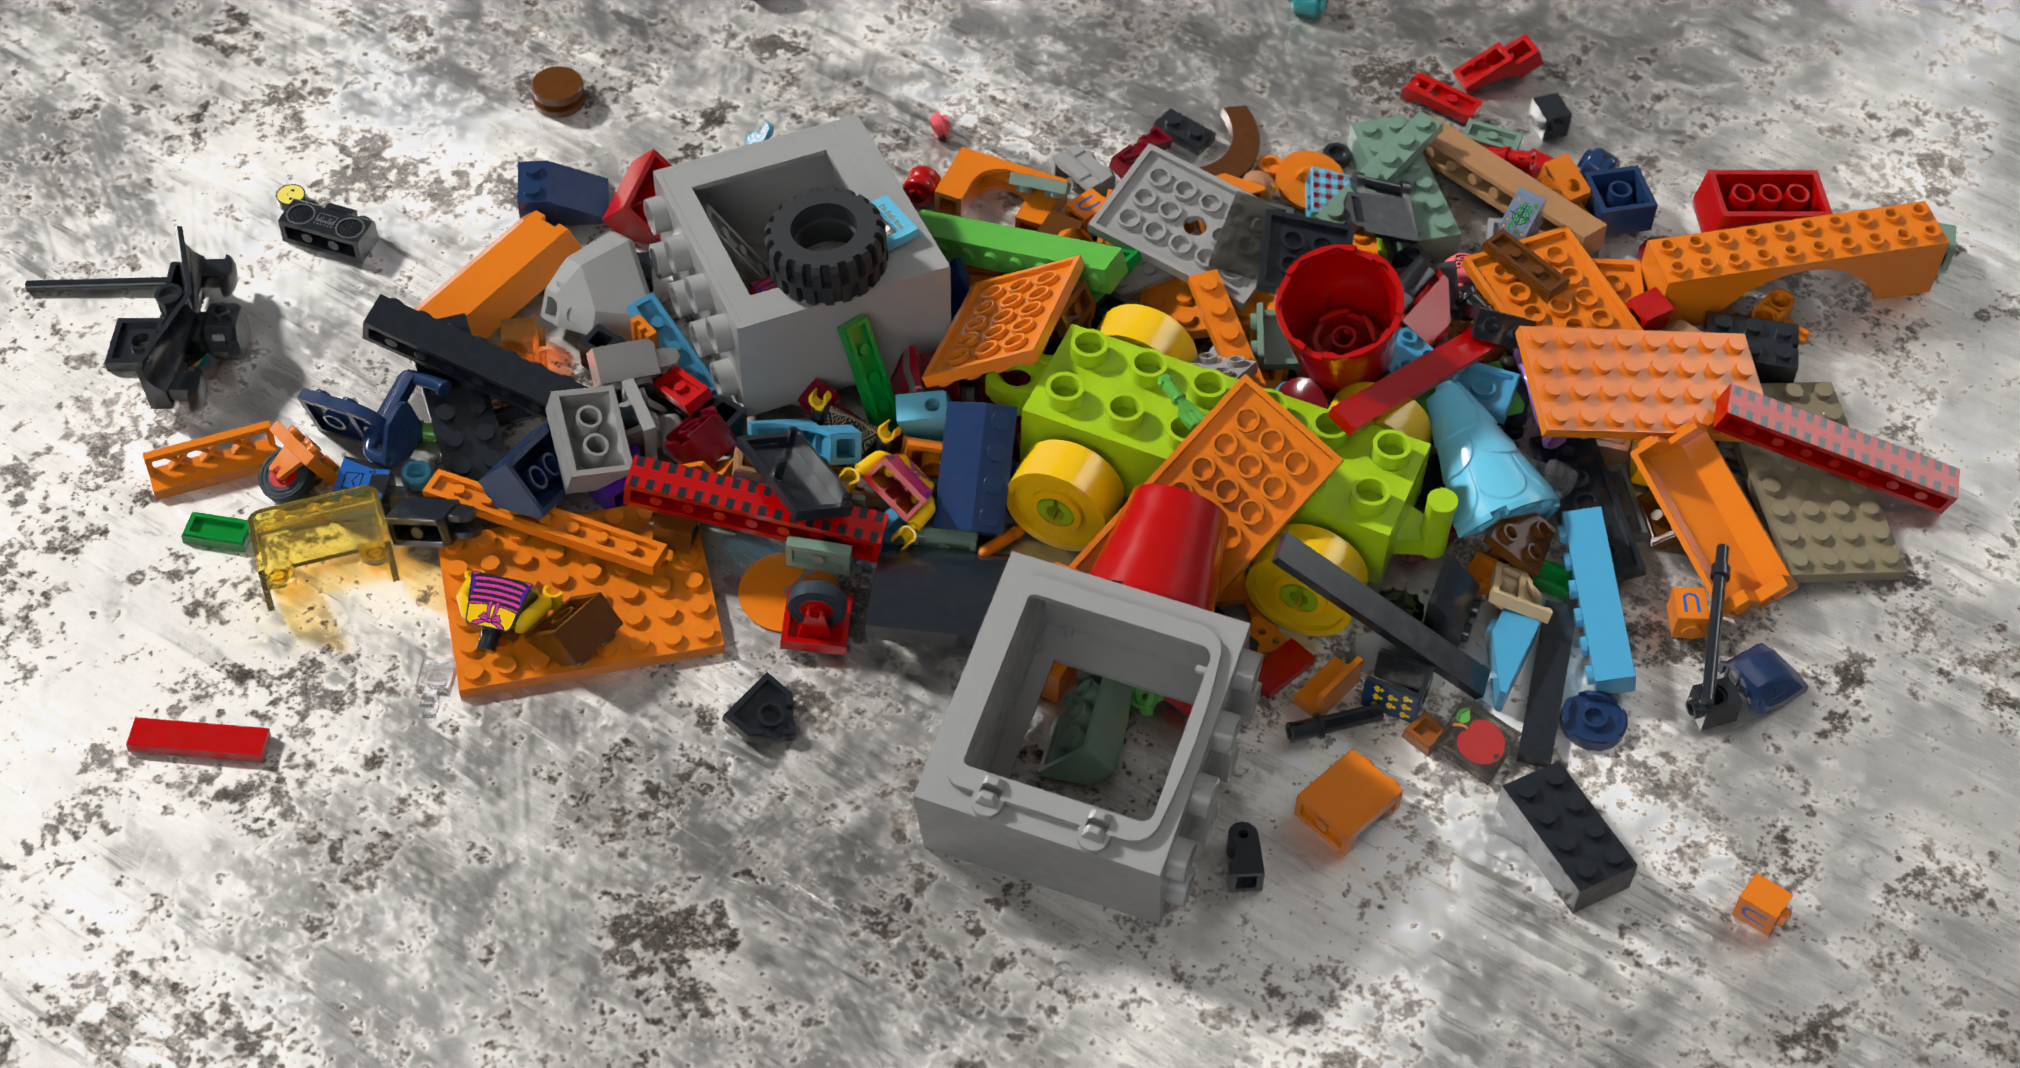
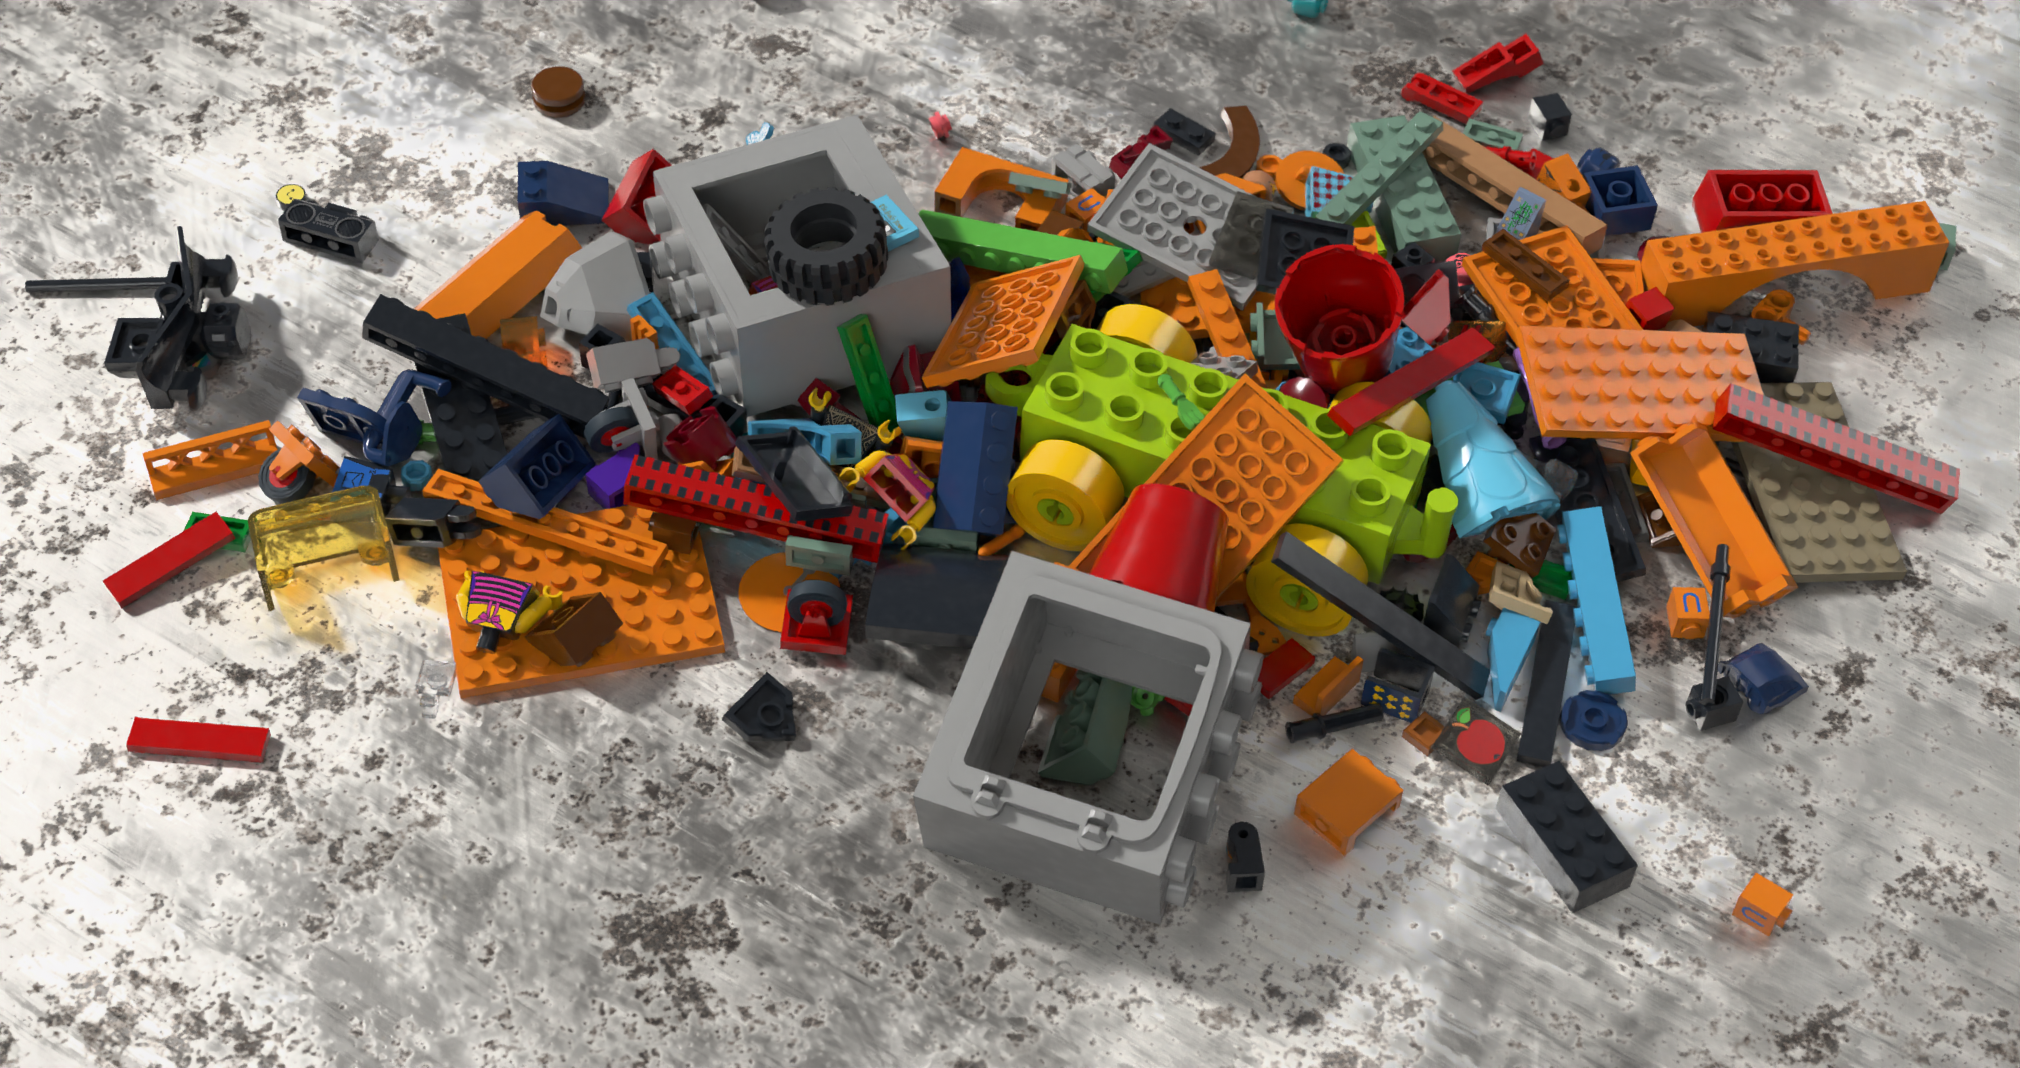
light grey slope [545,385,632,494] -> none
red piece [902,165,941,208] -> none
black piece [1342,171,1419,245] -> none
black brick [1399,255,1436,314] -> none
black bracket [1464,304,1536,349] -> none
none -> red tile [103,511,236,609]

